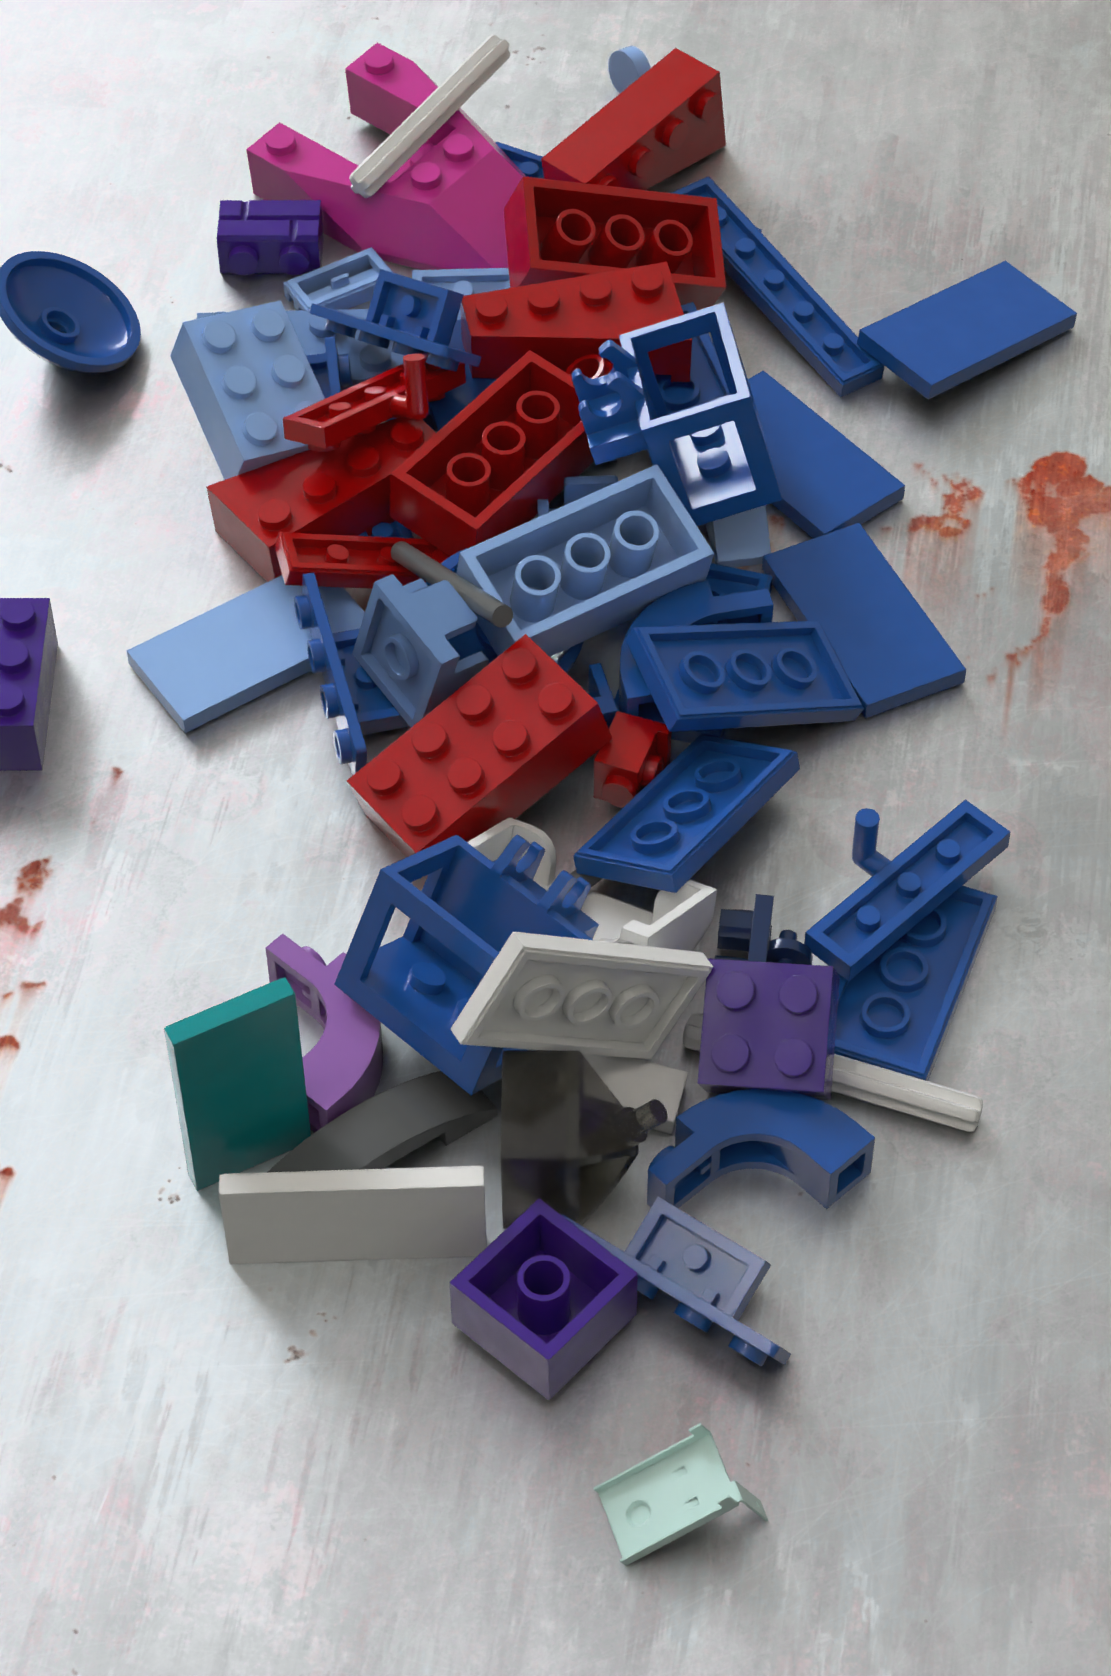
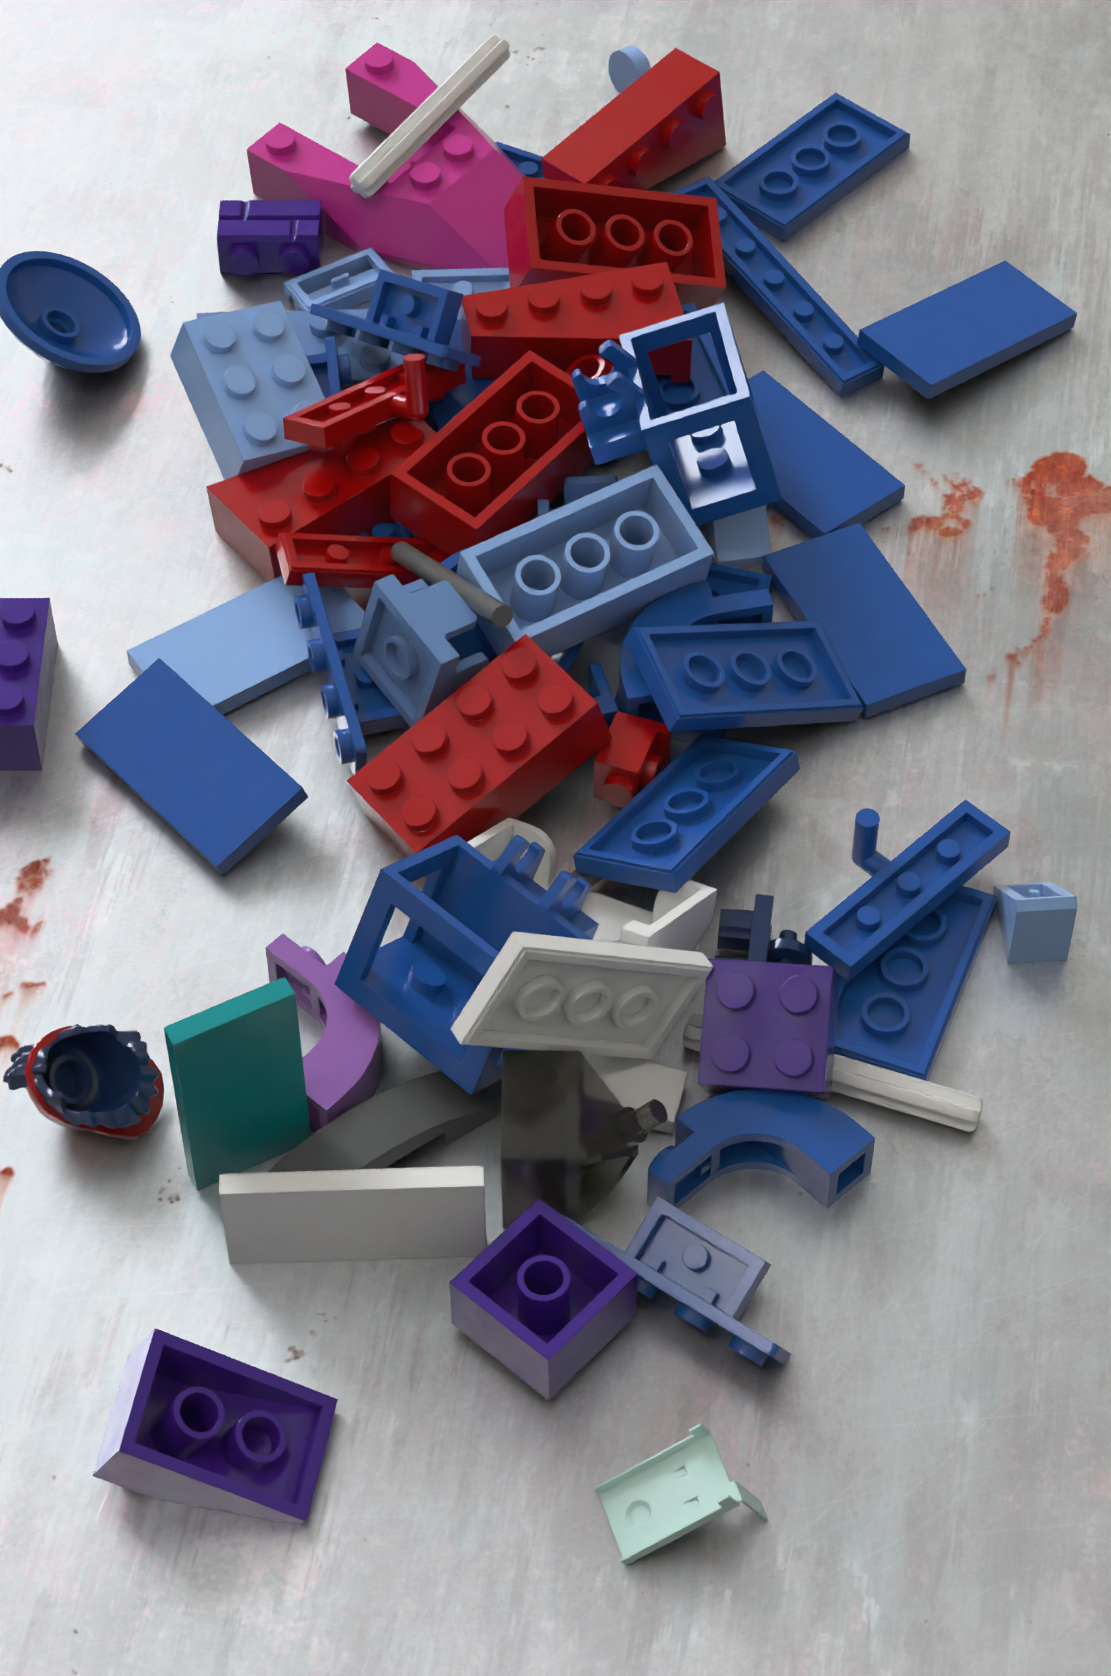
none -> dark blue hair [3,1024,164,1140]
none -> blue tile [75,658,308,876]
none -> dark purple slope [92,1328,338,1526]
none -> blue tile [714,93,910,243]
none -> light blue slope [993,882,1077,964]

